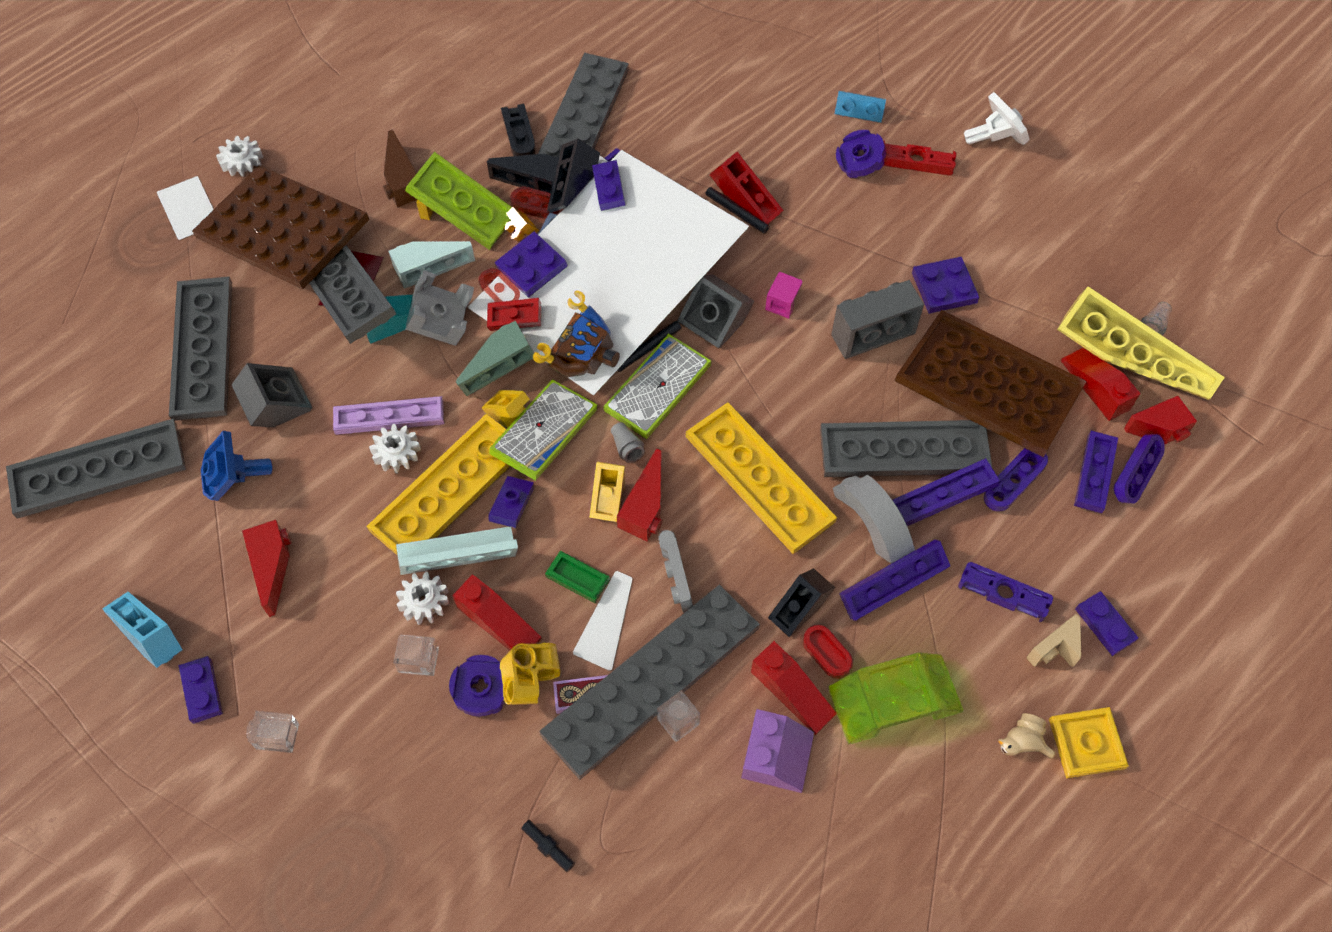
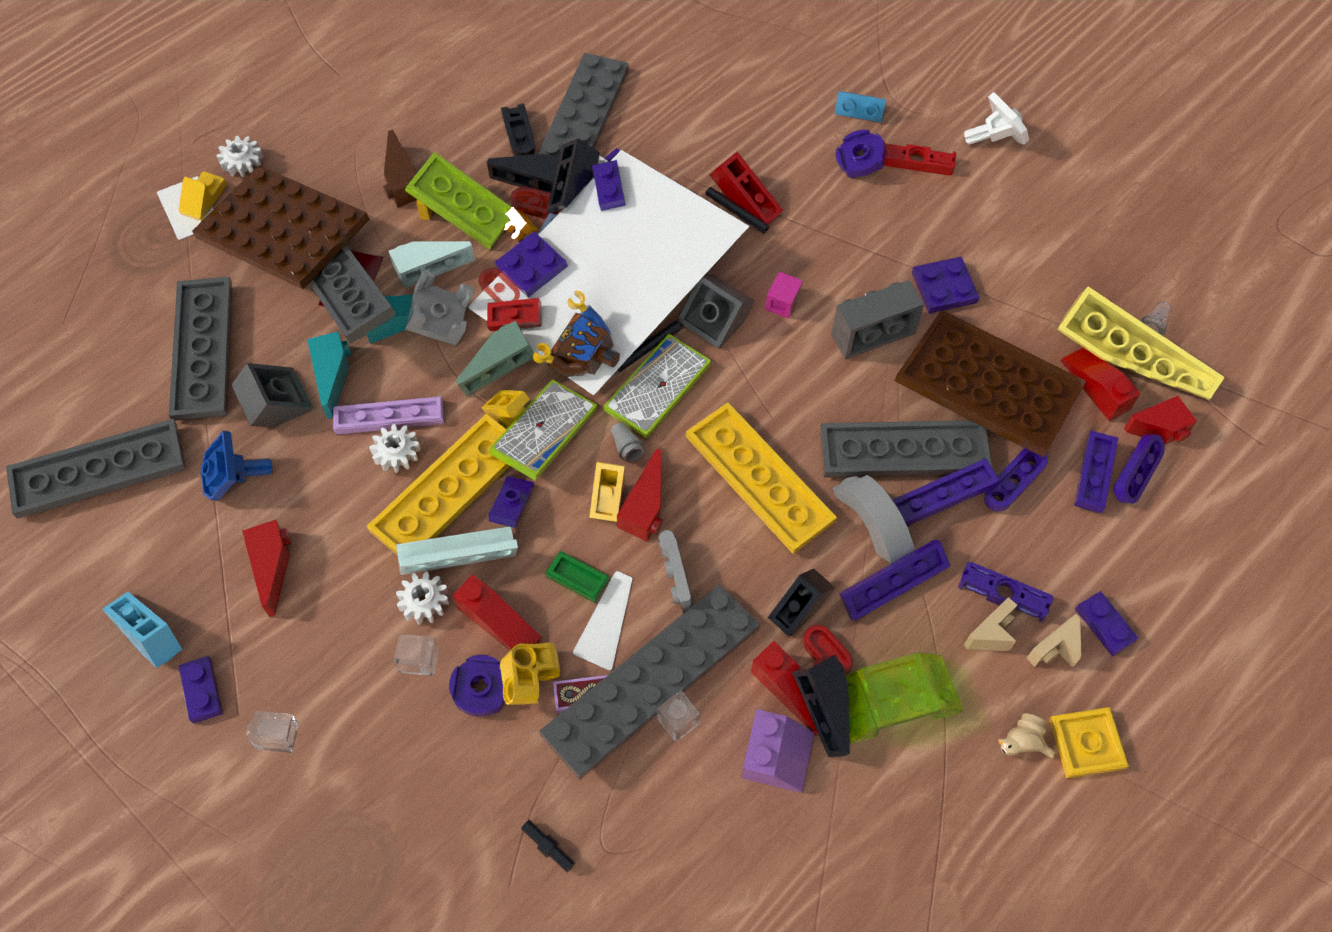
none -> yellow slope [179,171,227,221]
none -> teal slope [307,331,352,419]
none -> black slope [792,655,850,757]
none -> tan slope [964,597,1017,651]

